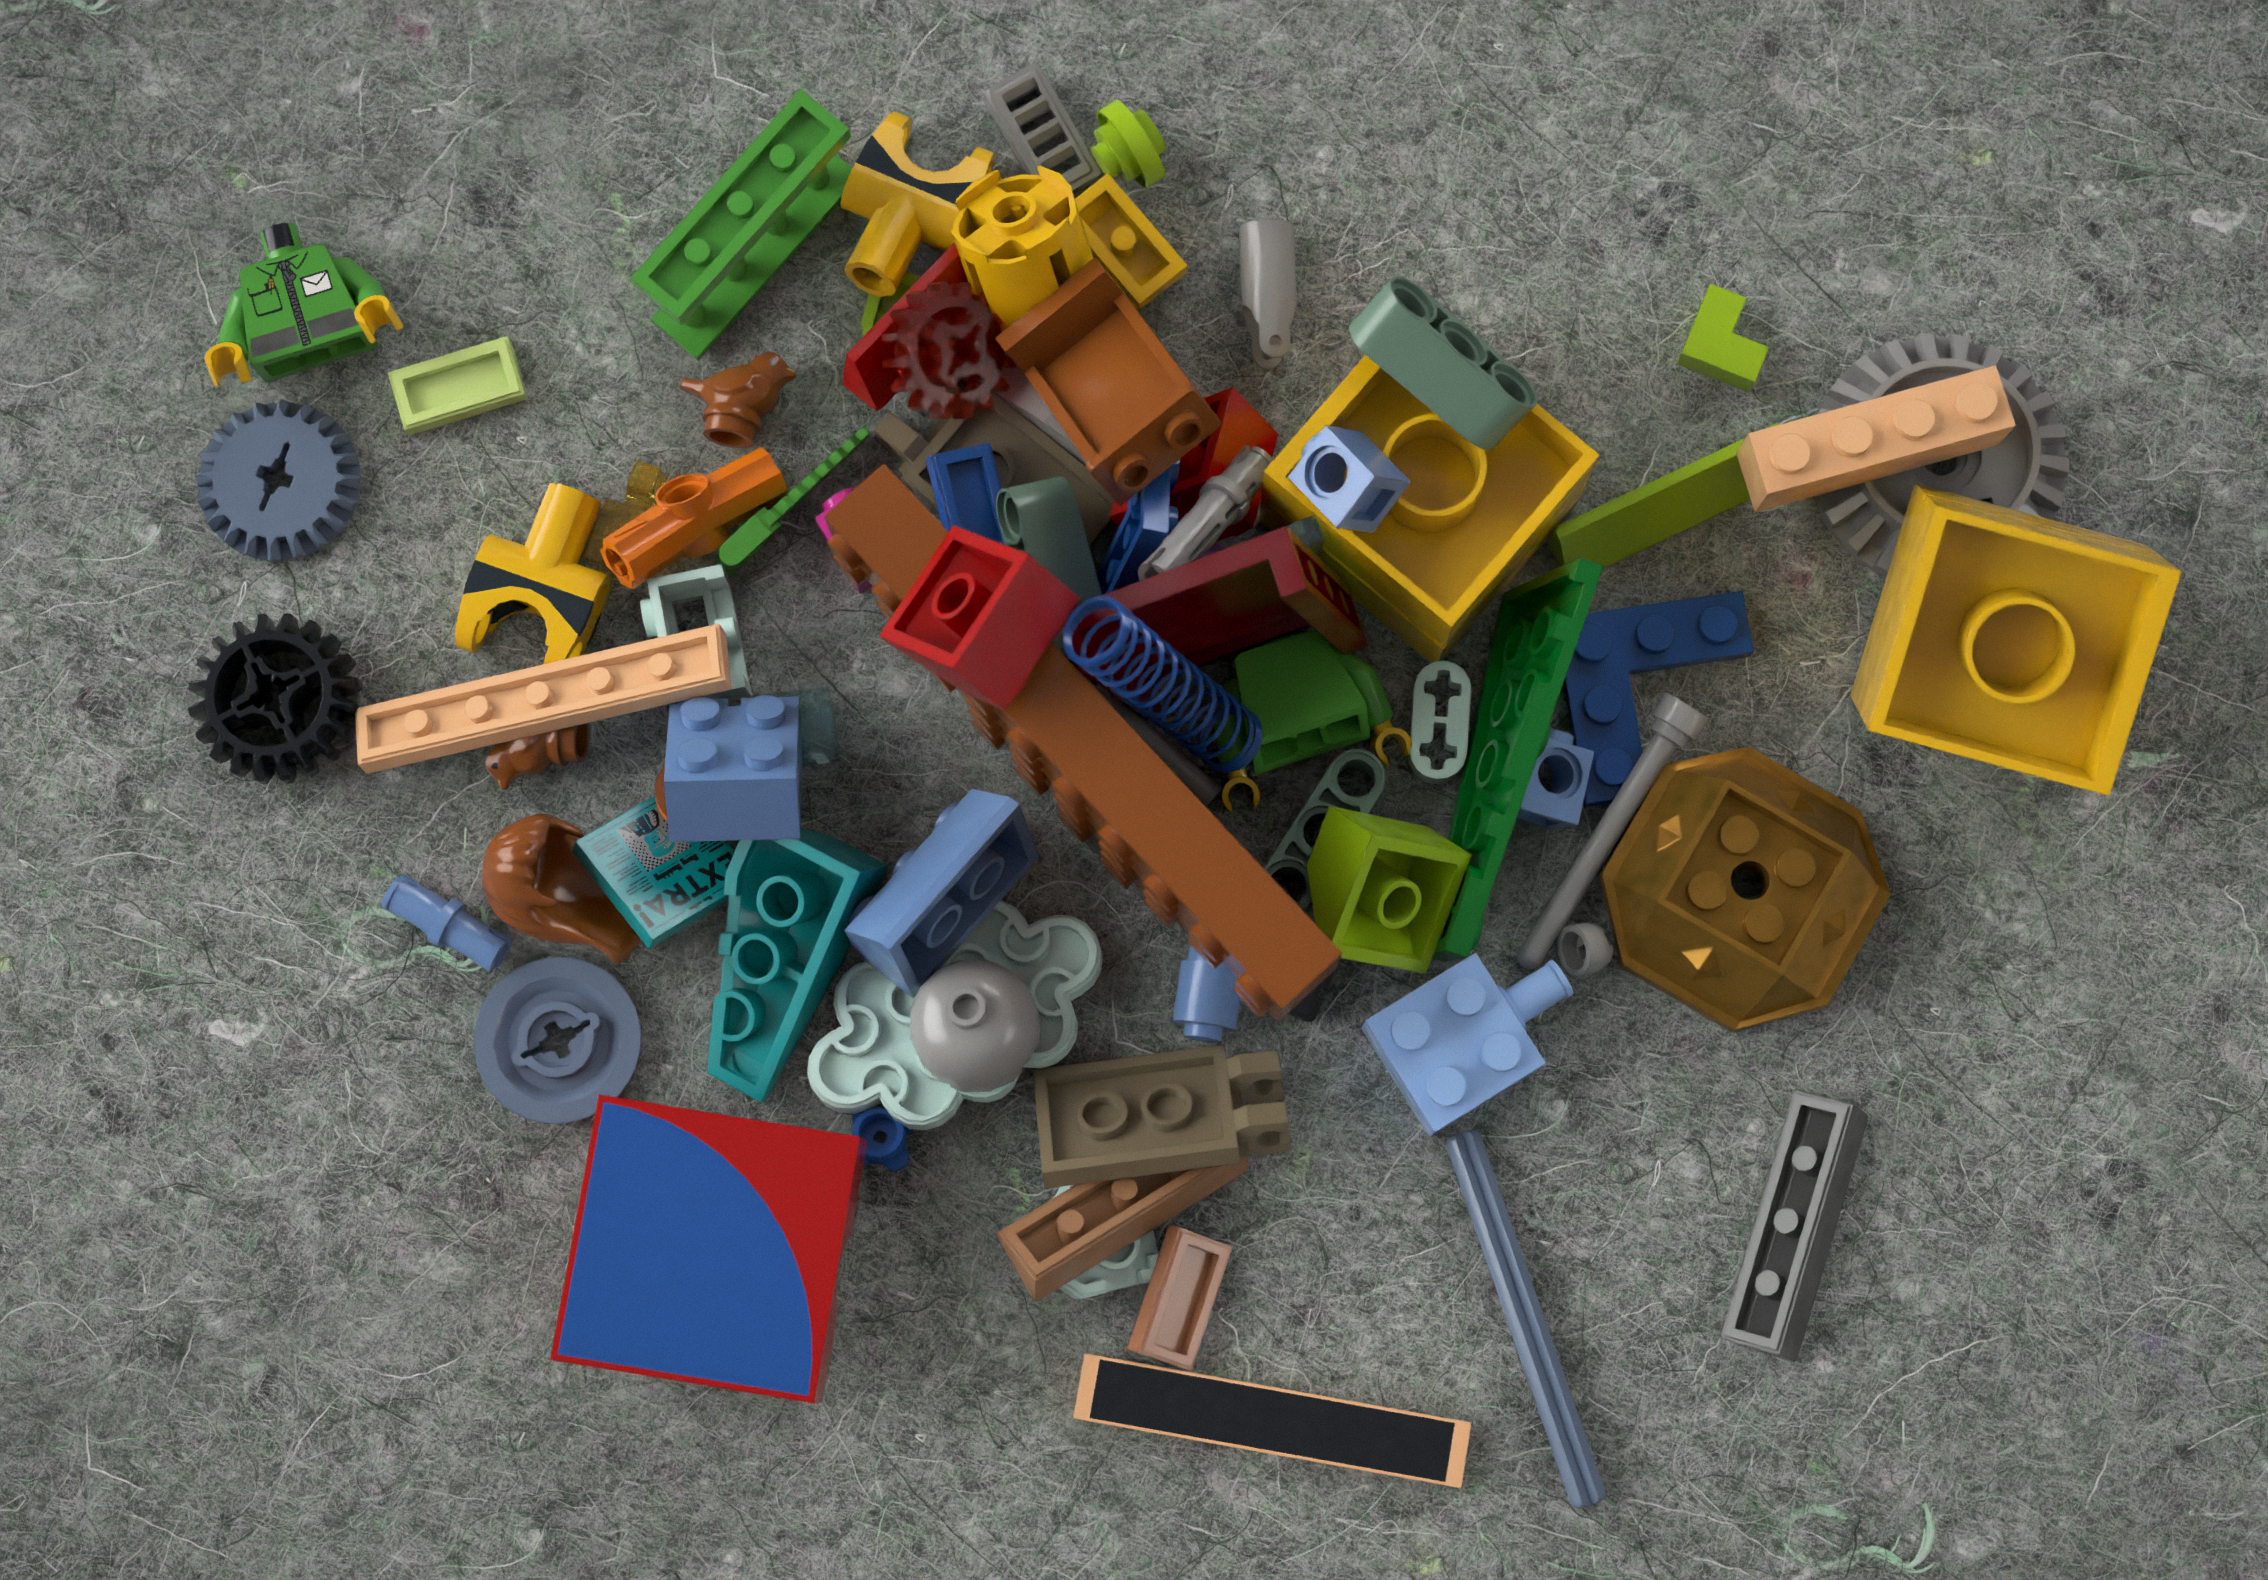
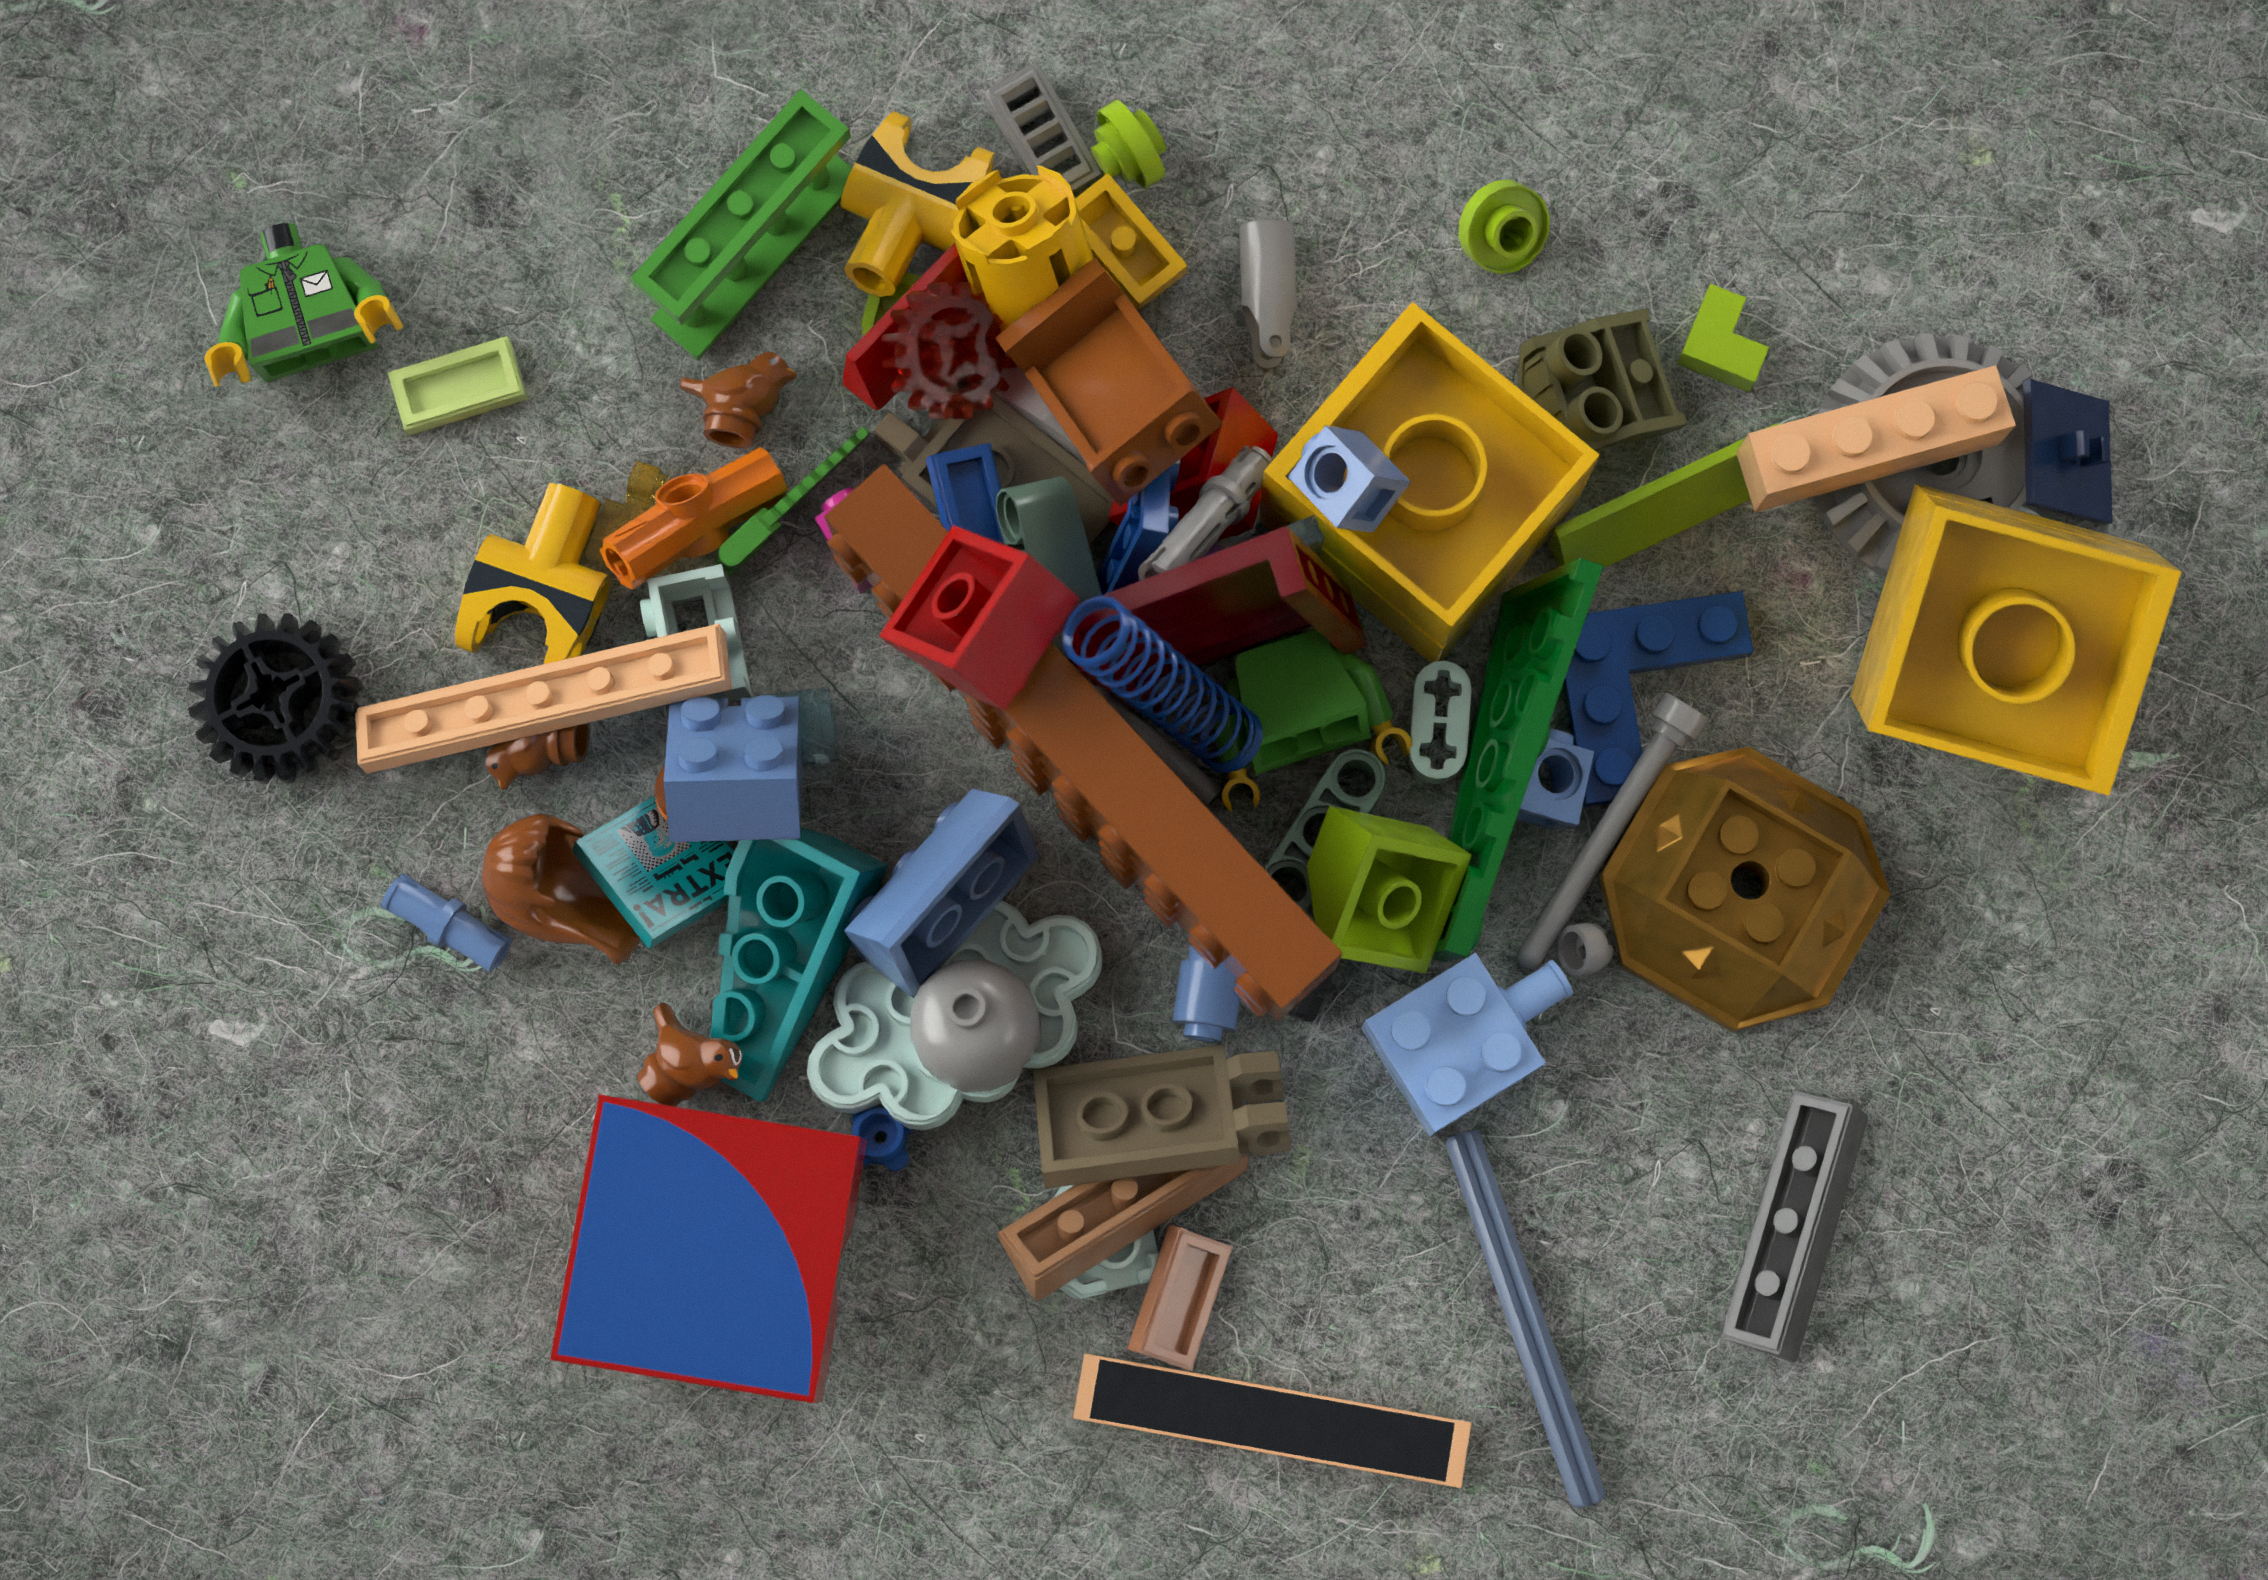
sand blue gear [195,399,361,561] -> none
sand blue gear [474,957,642,1124] -> none
sand green beam [1349,276,1538,450] -> none
none -> dark orange animal [637,1003,743,1107]
none -> lime plate [1458,179,1550,274]
none -> olive slope [1518,308,1688,451]
none -> dark blue piece [2023,379,2113,525]

